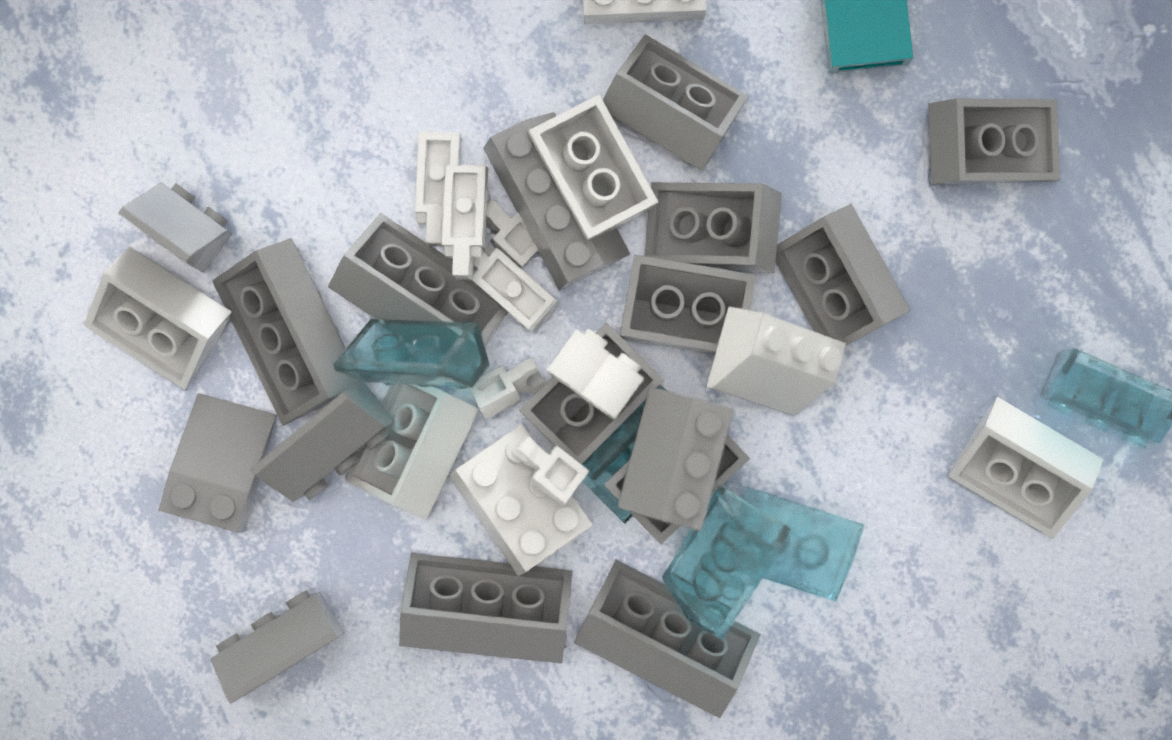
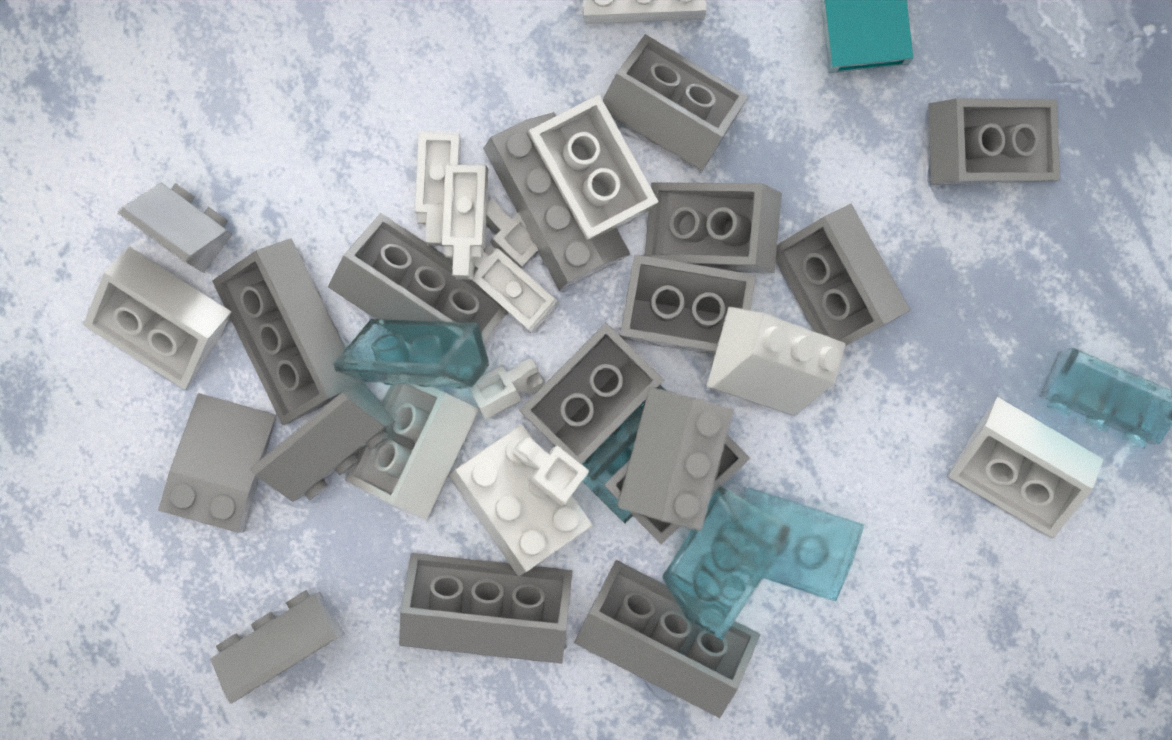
white brick [547,329,644,420] -> none

